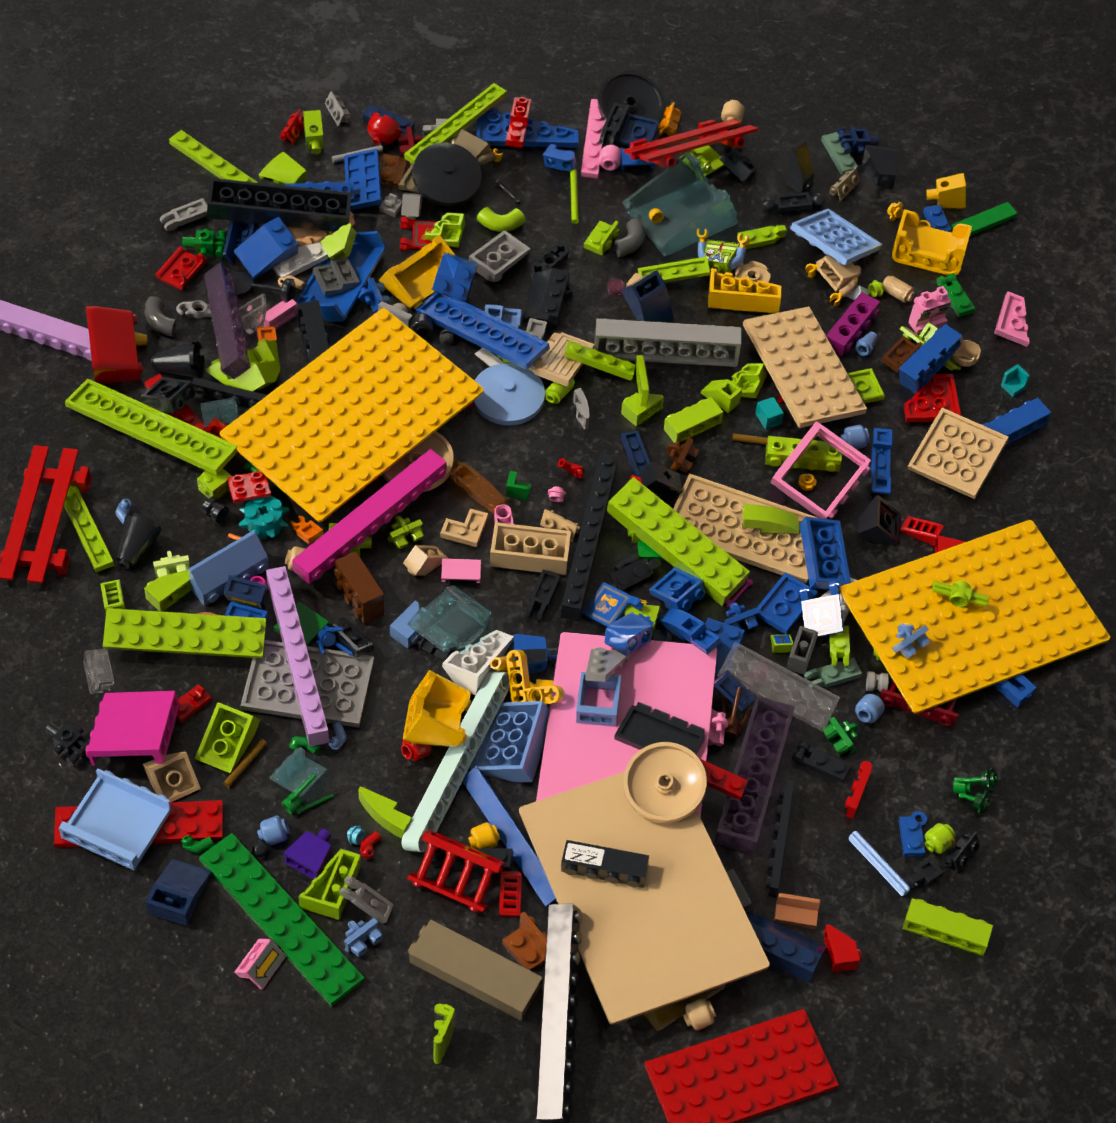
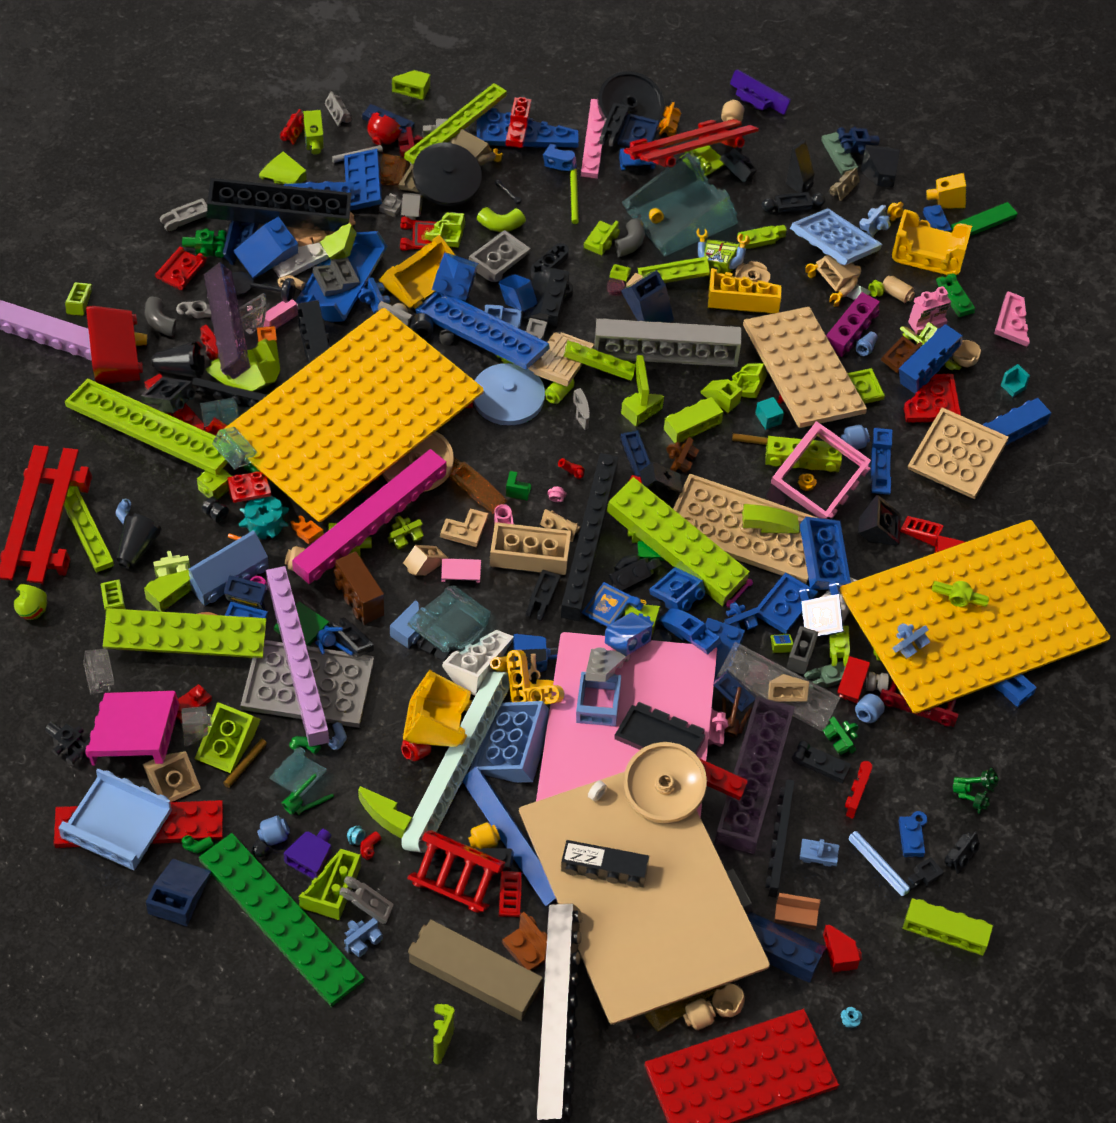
lime plate [169,130,258,183] -> none
panel [235,939,286,989] -> none
white sticker [475,348,503,367] -> none
bright pink head [599,145,621,170] -> none
lime head [925,823,956,854] -> none
none -> lime helmet [14,584,47,620]
none -> lime slope [65,282,92,316]
none -> clear slope [181,706,212,747]
none -> red slope [200,325,220,361]
none -> clear light blue hinge [212,427,257,469]
none -> lime slope [392,70,430,100]
none -> blue piece [499,275,537,311]
none -> tan hand [528,654,540,680]
none -> white tile [588,780,607,801]
none -> lime tile [610,264,631,281]
none -> tan hair [711,983,744,1017]
none -> dark purple bracket [730,69,791,114]
none -> tan slope [768,674,809,702]
none -> medium blue hips [799,839,839,867]
none -> red hinge [837,656,870,703]
none -> medium azure plate [841,1007,862,1028]
none -> medium blue hips [859,205,891,237]

